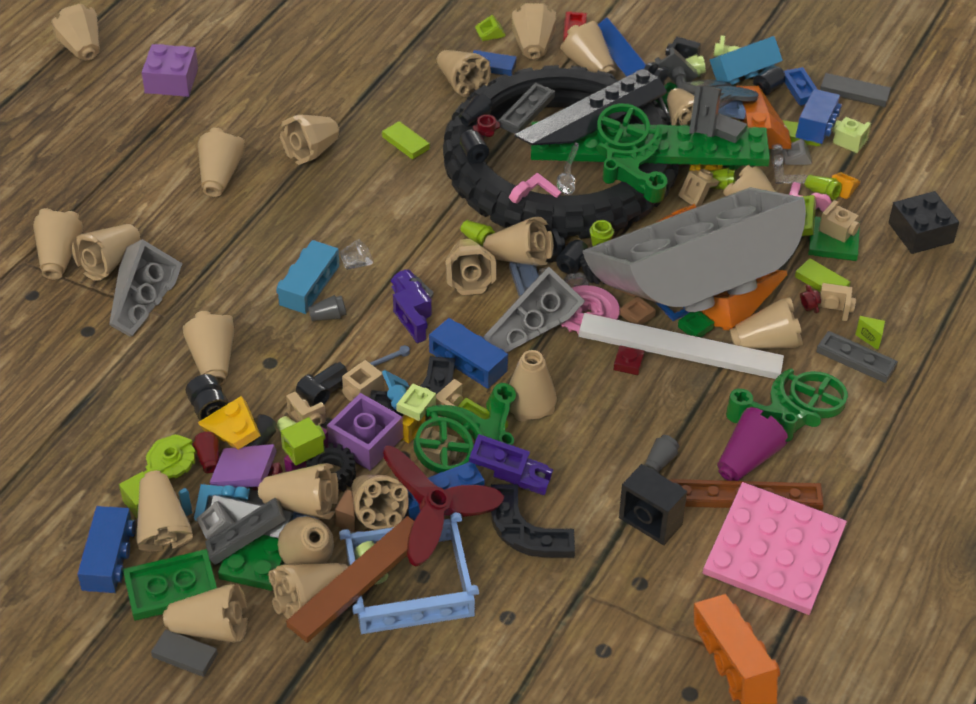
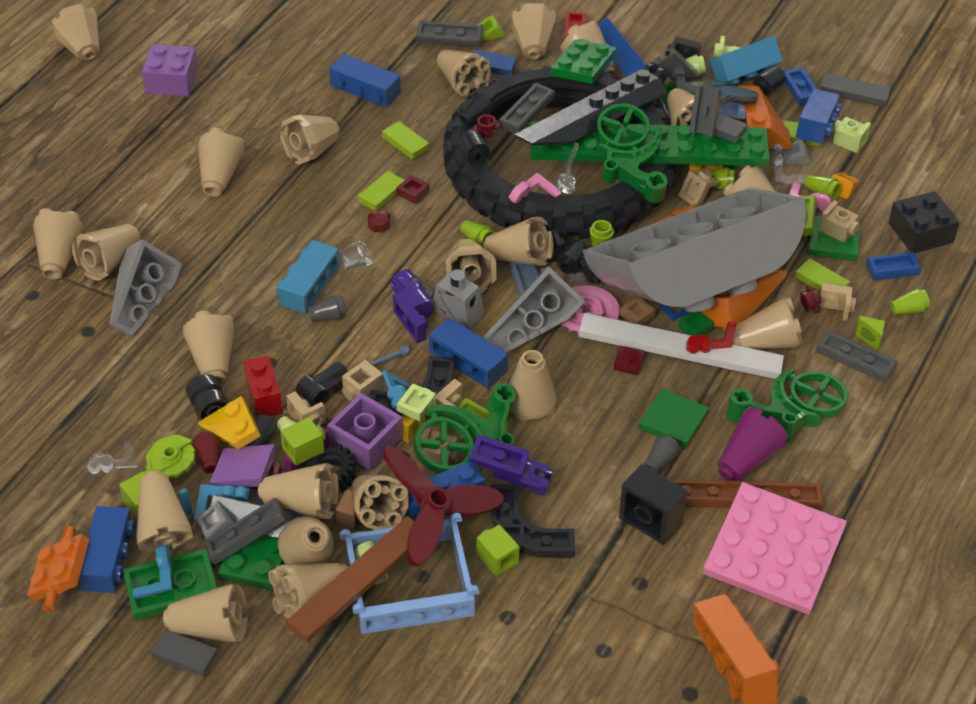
none -> orange plate [27,526,89,612]
none -> clear piece [87,440,138,474]
none -> dark azure piece [133,545,173,599]
none -> red brick [243,355,283,418]
none -> blue brick [329,54,401,108]
none -> lime tile [358,171,404,210]
none -> dark red tile [368,210,391,232]
none -> dark red plate [396,175,430,204]
none -> dark grey tile [416,20,484,47]
none -> light grey torso [432,270,484,330]
none -> lime brick [476,524,519,576]
none -> green plate [550,39,617,84]
none -> green tile [638,388,709,449]
none -> red piece [686,321,737,354]
none -> blue tile [866,252,921,281]
none -> lime cone [890,288,930,315]

